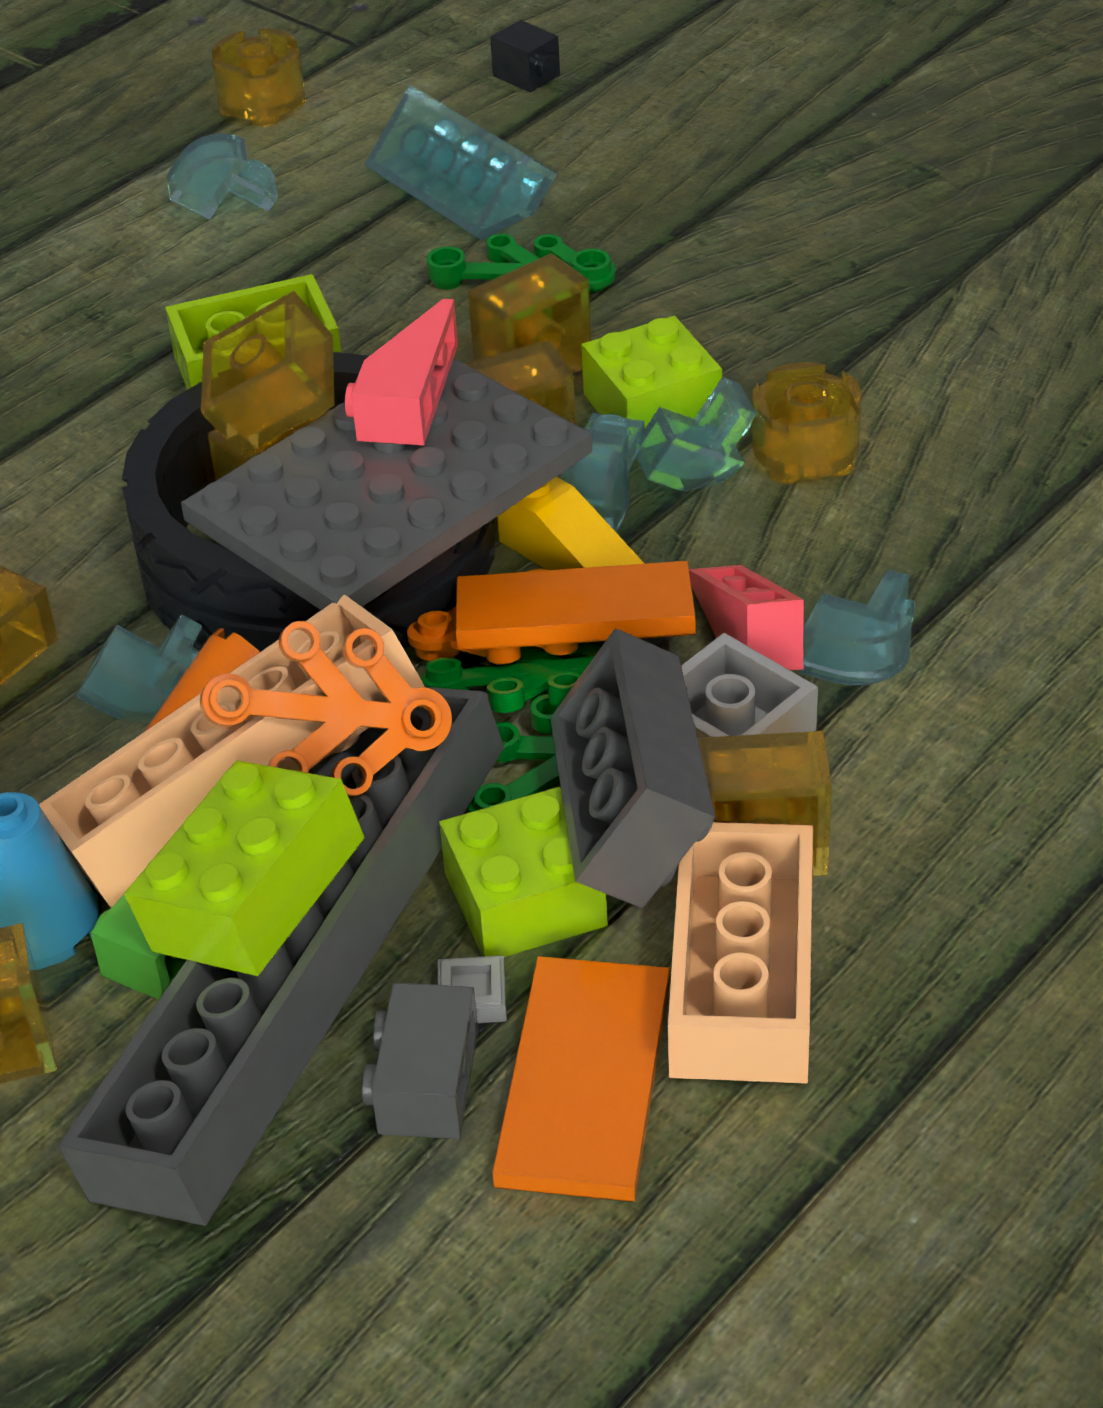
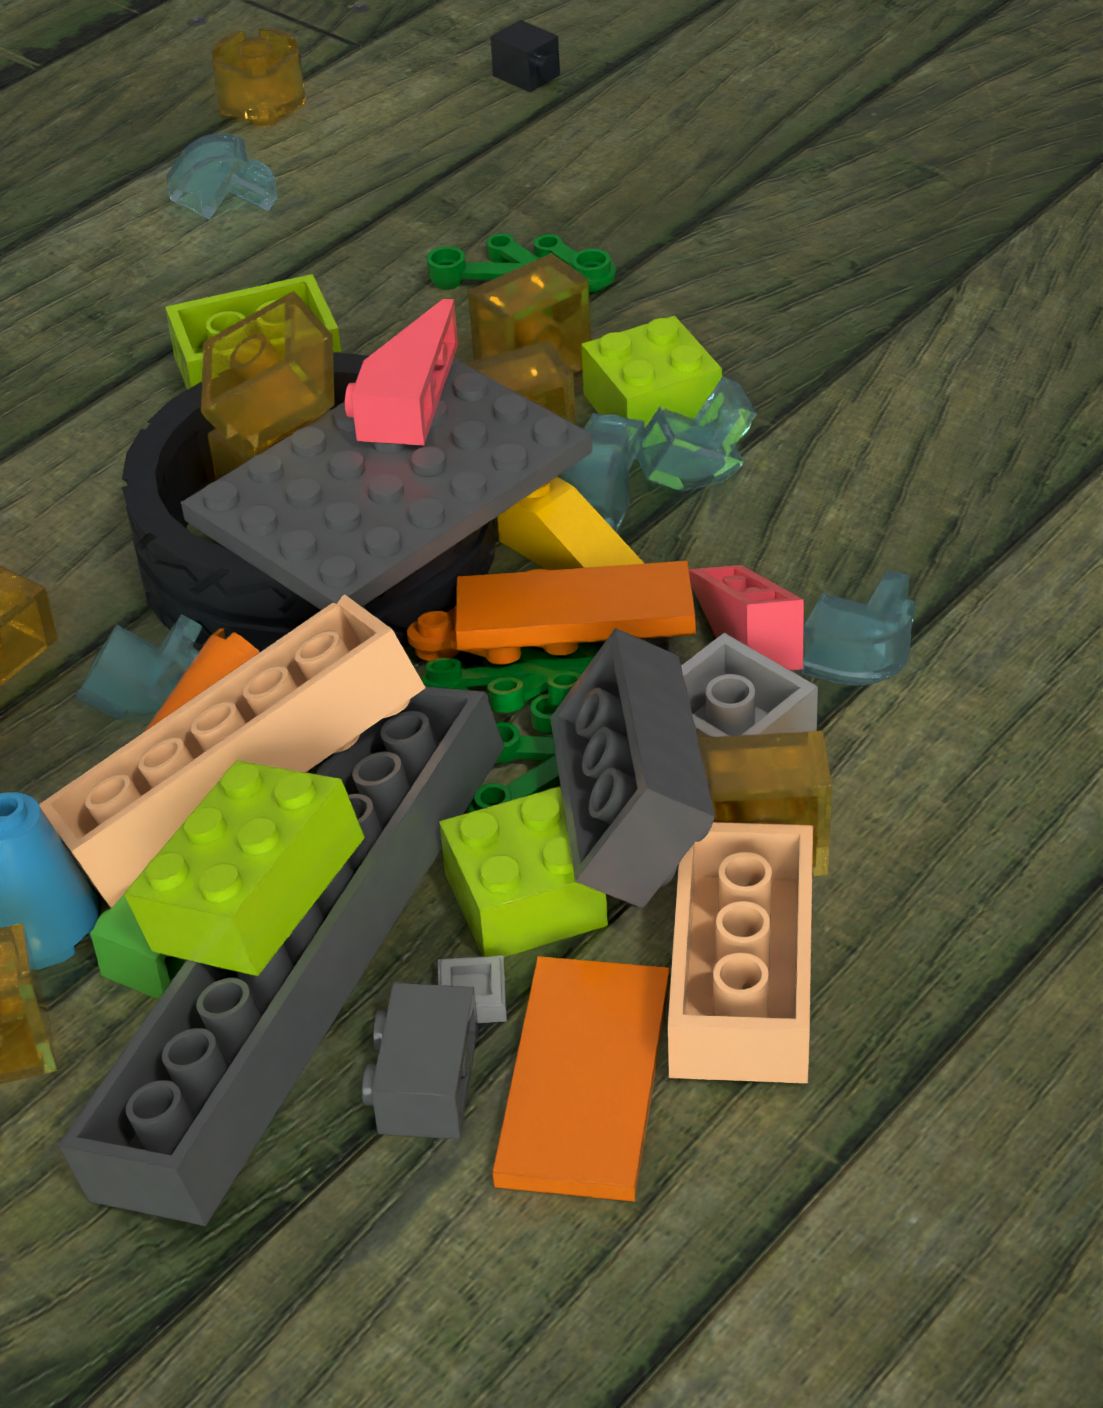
orange plant [200,621,452,796] -> none
clear light blue slope [364,84,557,240] -> none
clear yellow brick [752,362,862,484] -> none

